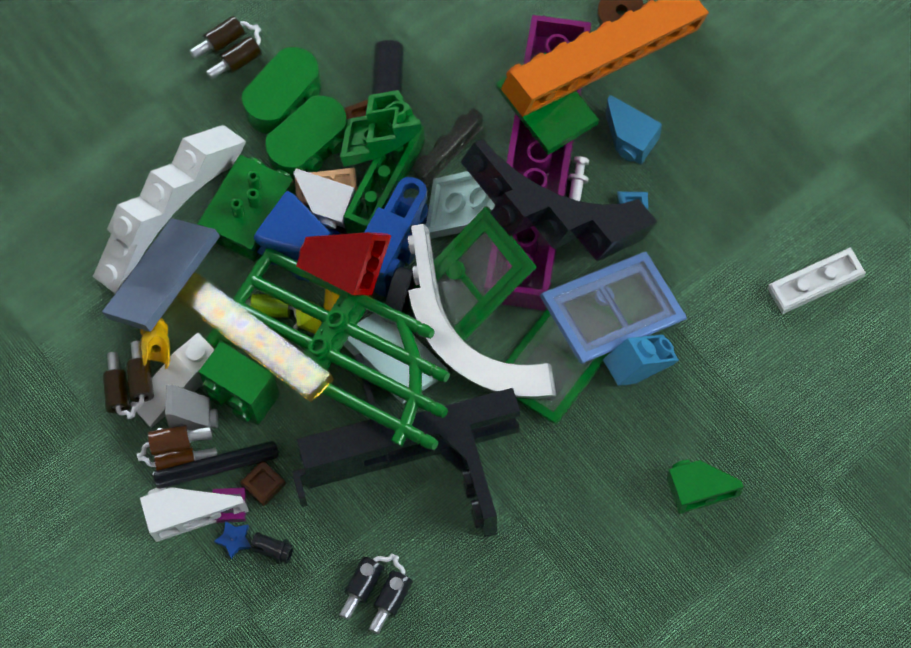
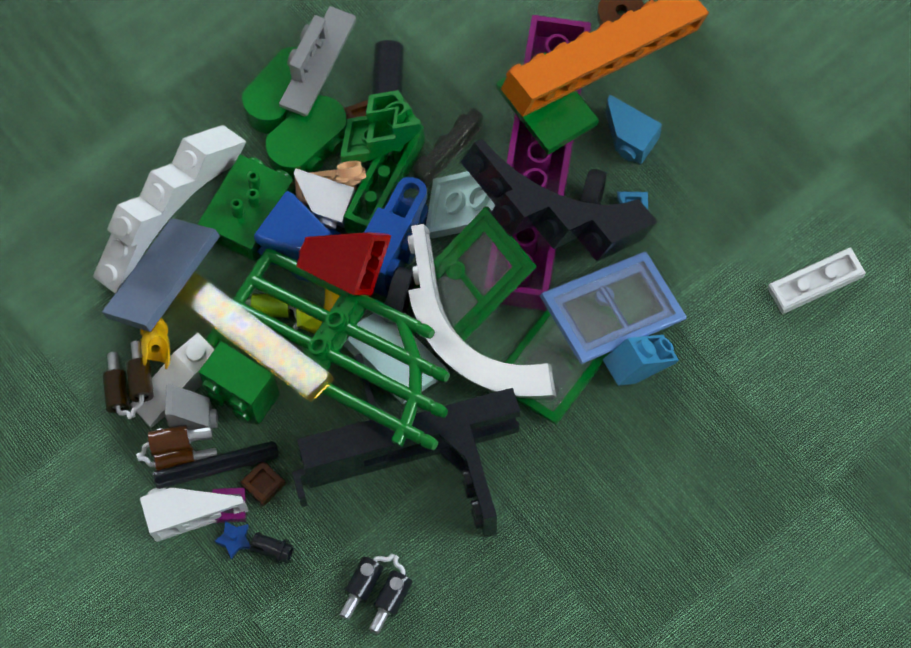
dark brown piece [189,16,262,80] -> none
white piece [568,156,589,201] -> none
green slope [667,460,744,514] -> none
none -> light grey bracket [279,6,356,116]
none -> light nougat plate [335,161,367,186]
none -> black tyre [580,169,607,204]

